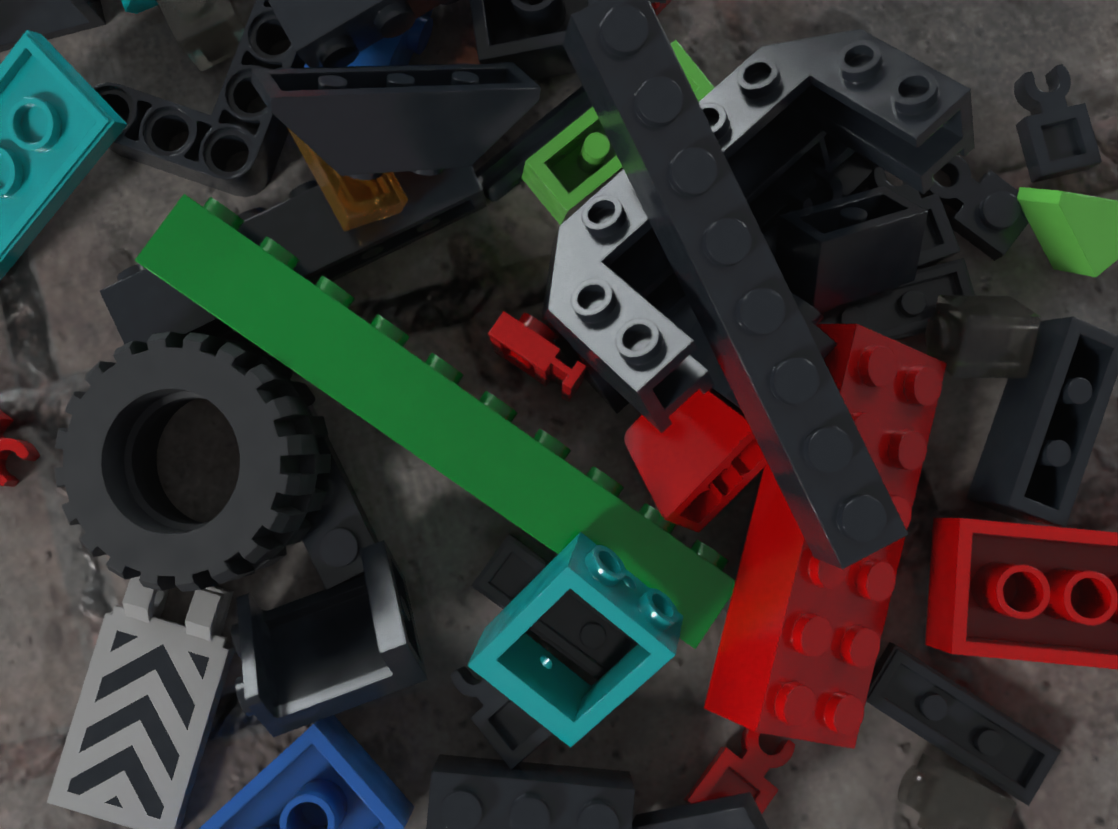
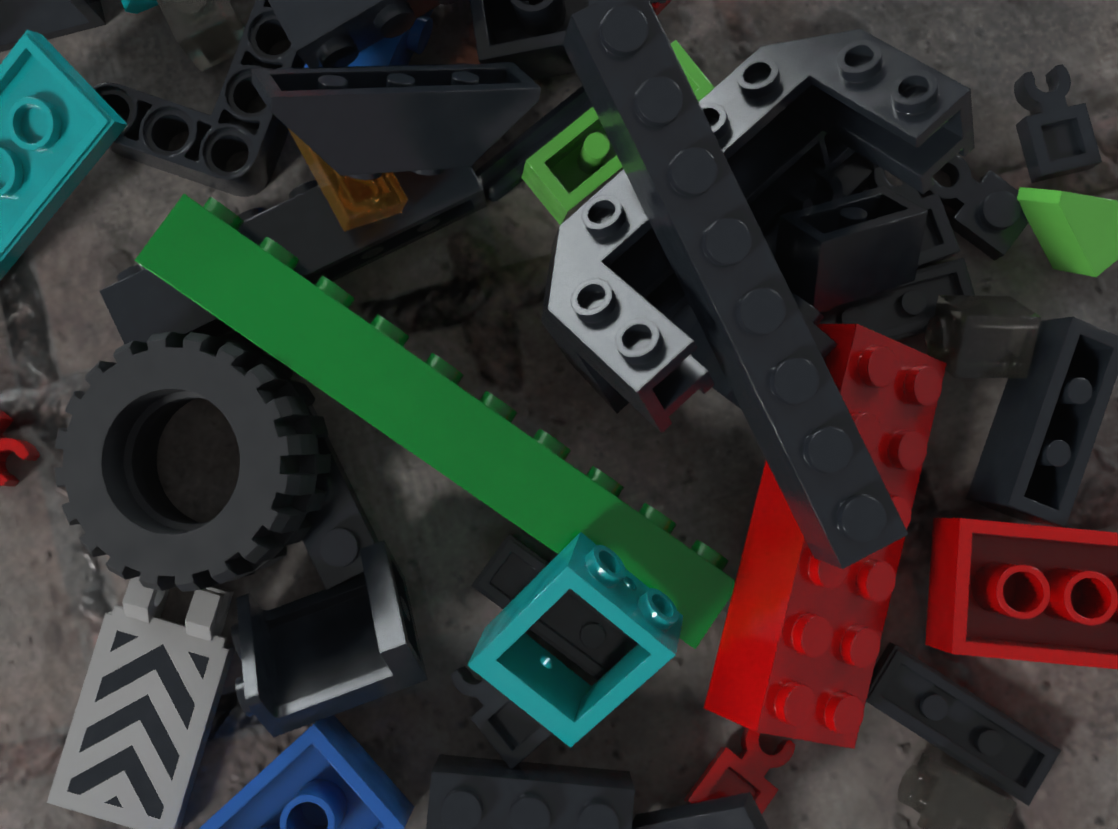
red plate [488,311,586,402] -> none
red torso [624,388,768,533] -> none

